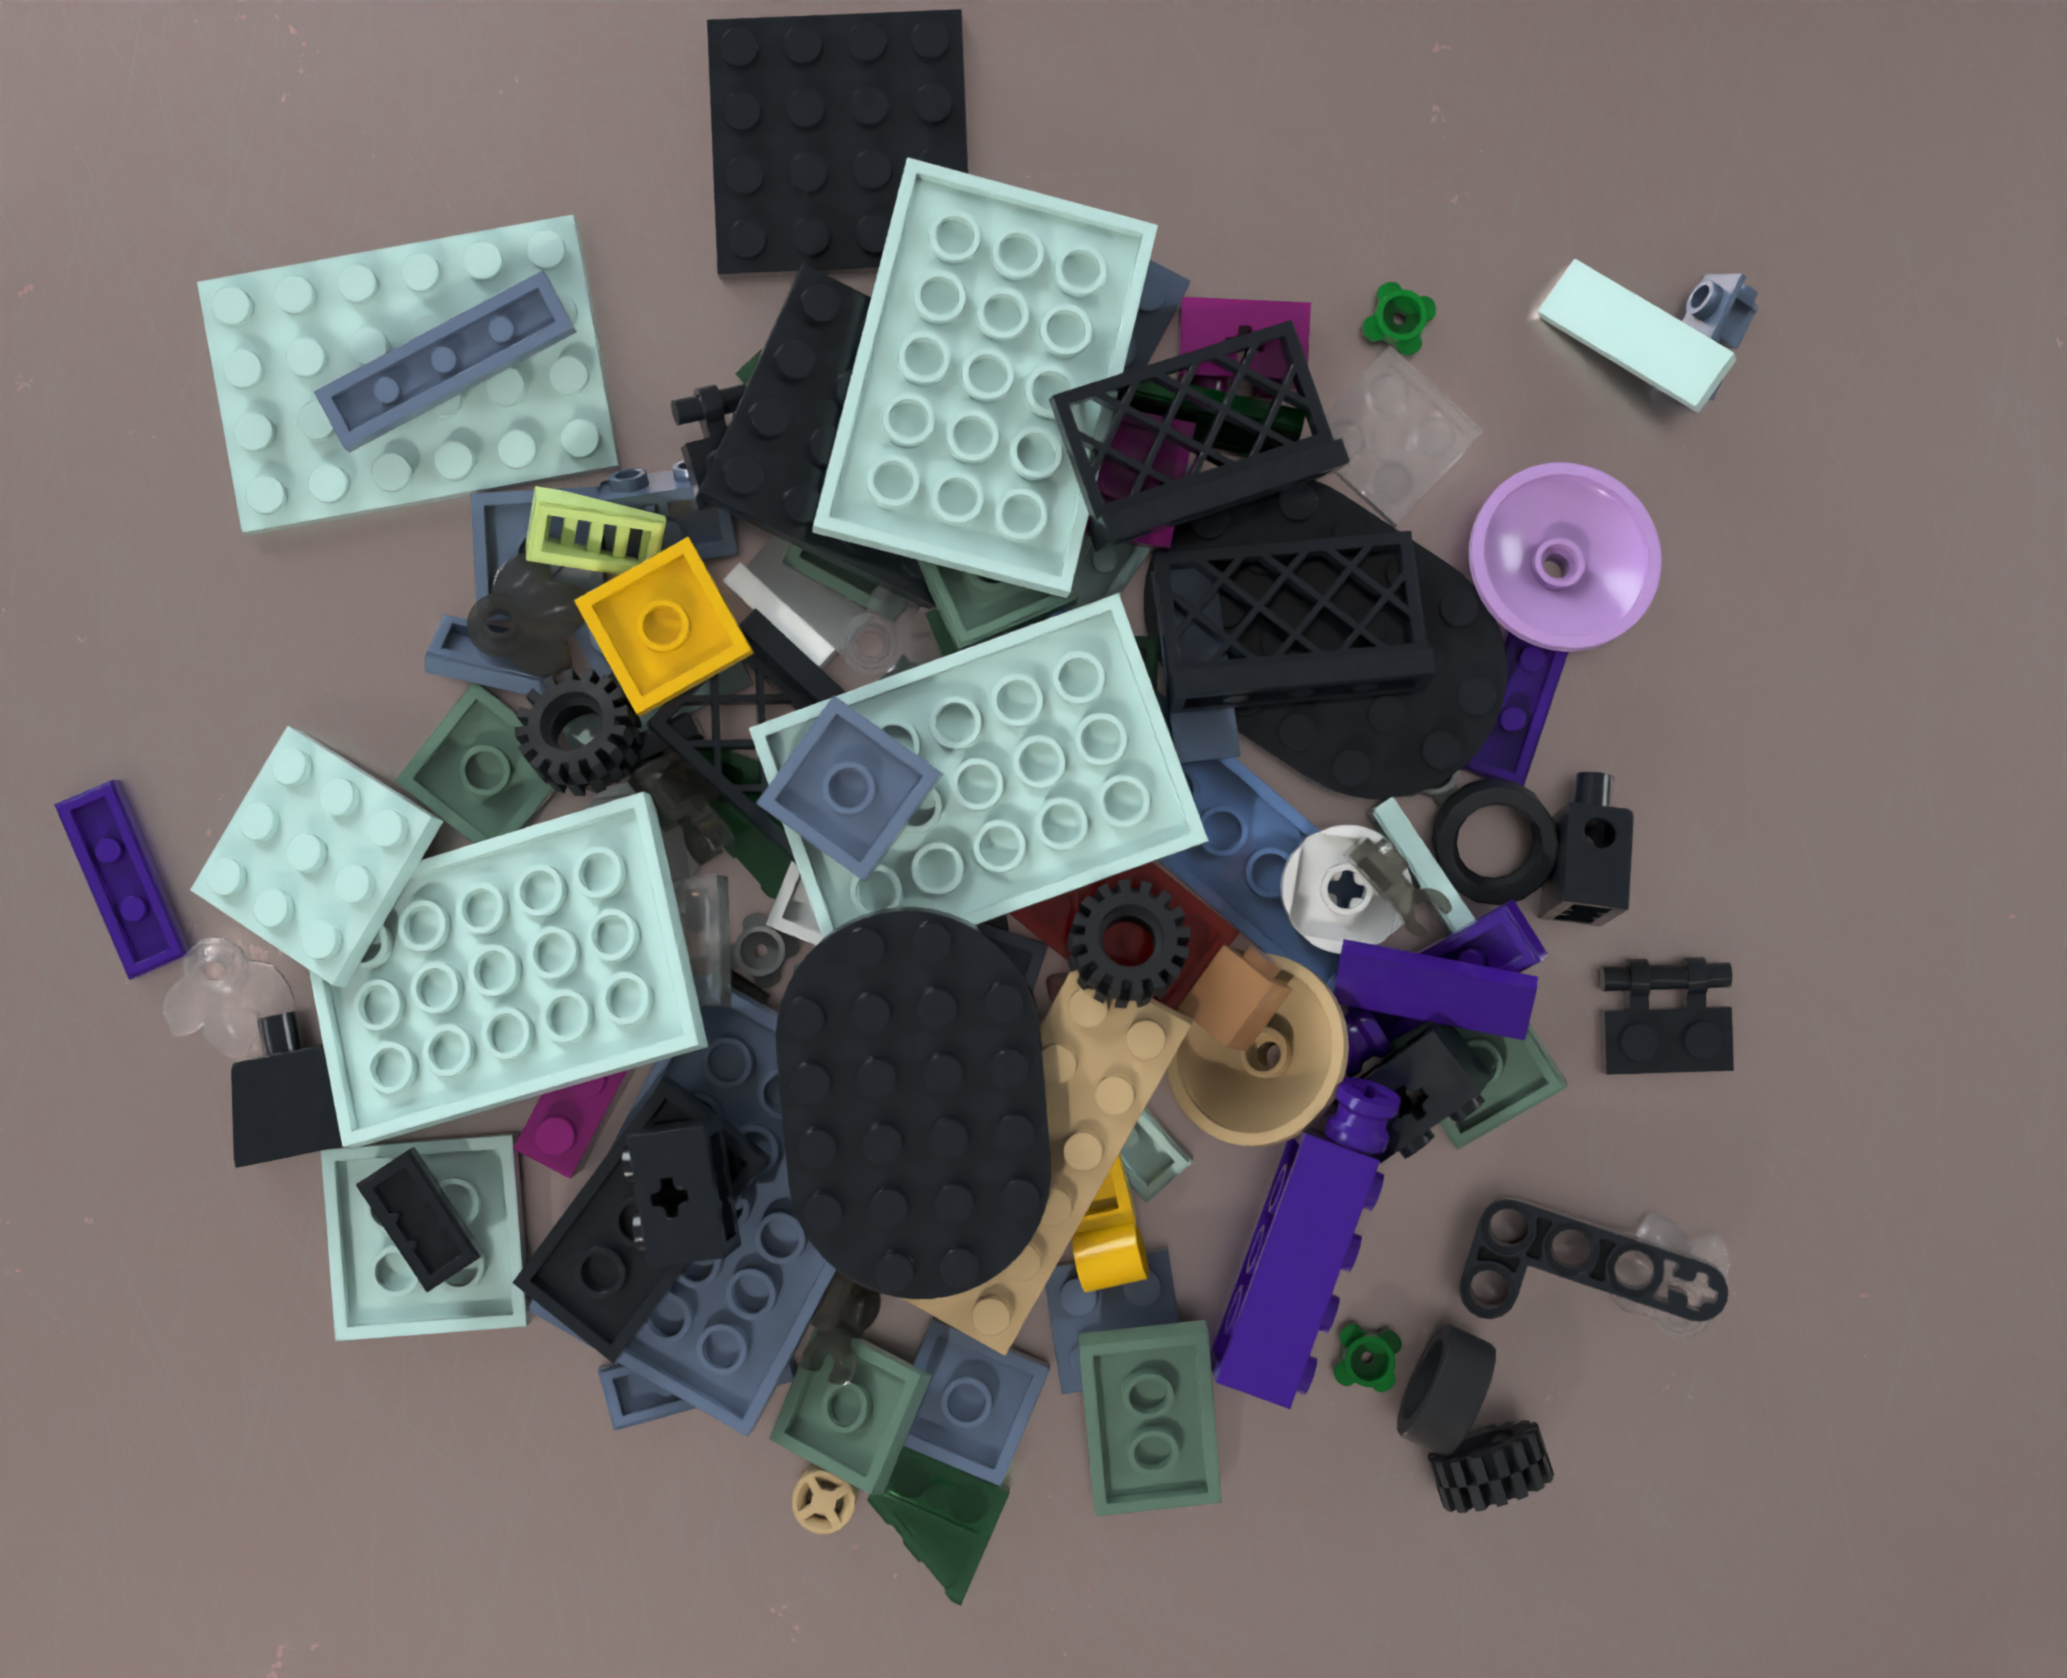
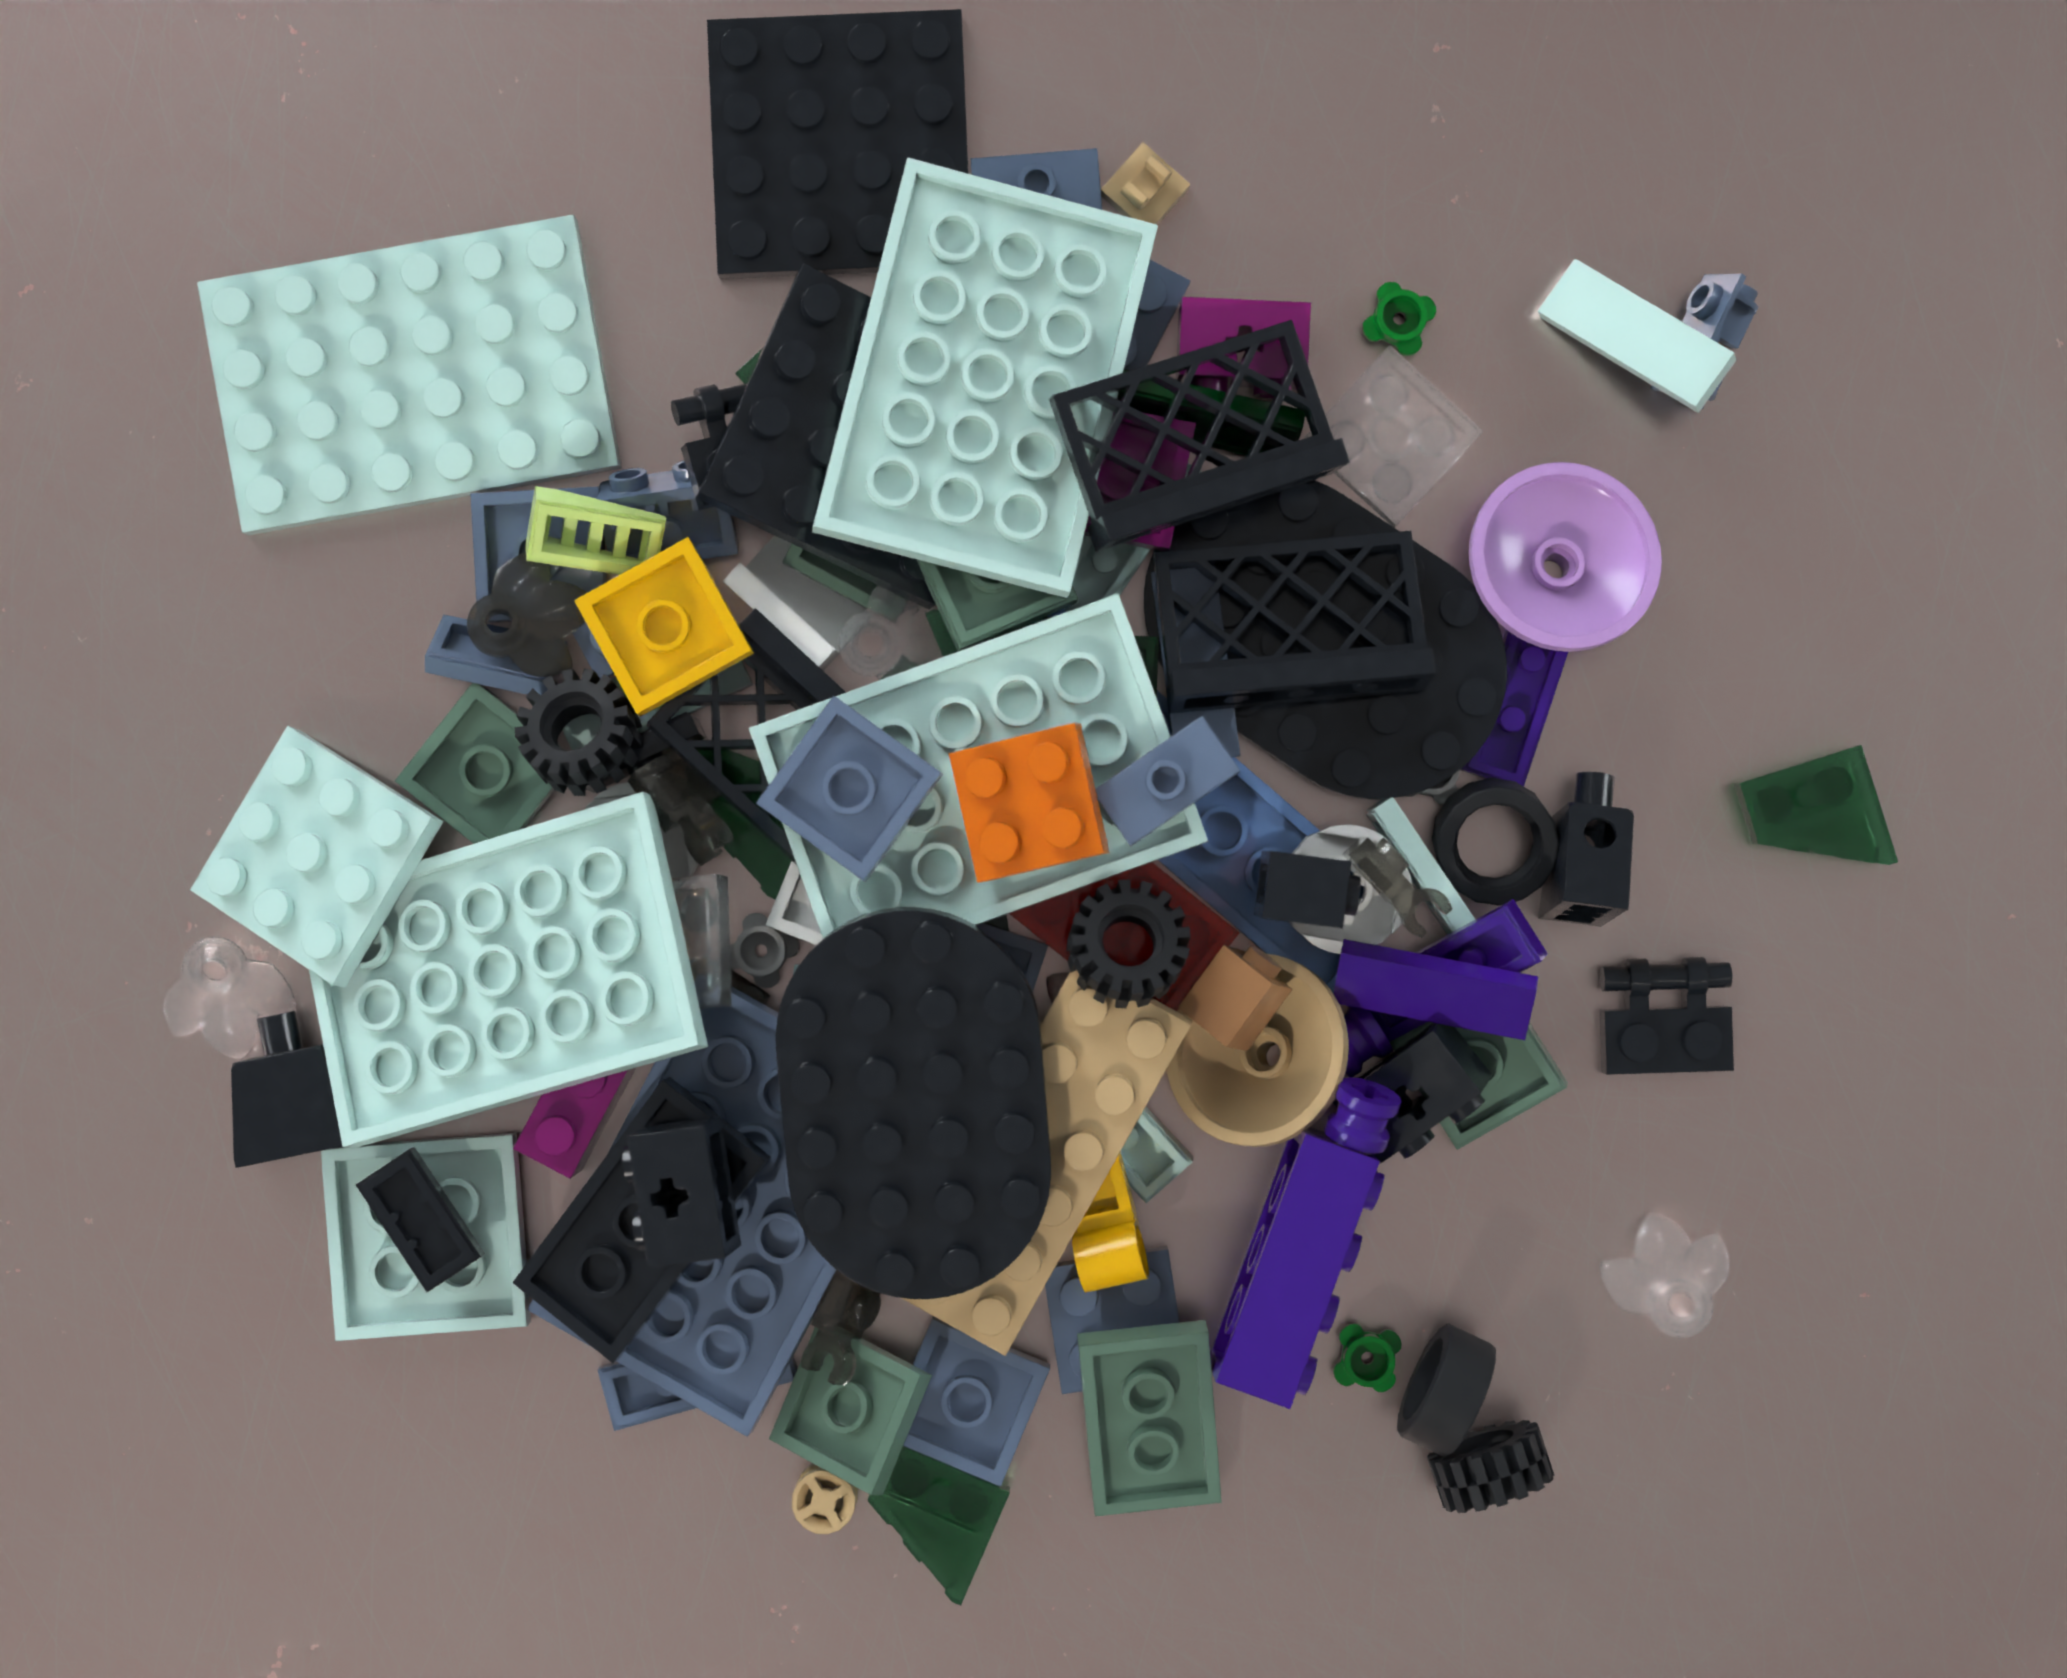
dark purple tile [54,779,194,980] -> none
sand blue plate [314,270,577,452] -> none
black beam [1459,1196,1729,1322] -> none
none -> orange plate [949,722,1110,883]
none -> sand blue plate [970,148,1102,210]
none -> sand blue plate [1096,716,1240,847]
none -> tan tile [1101,142,1190,225]
none -> black brick [1254,851,1361,929]
none -> clear green wing [1734,745,1898,865]

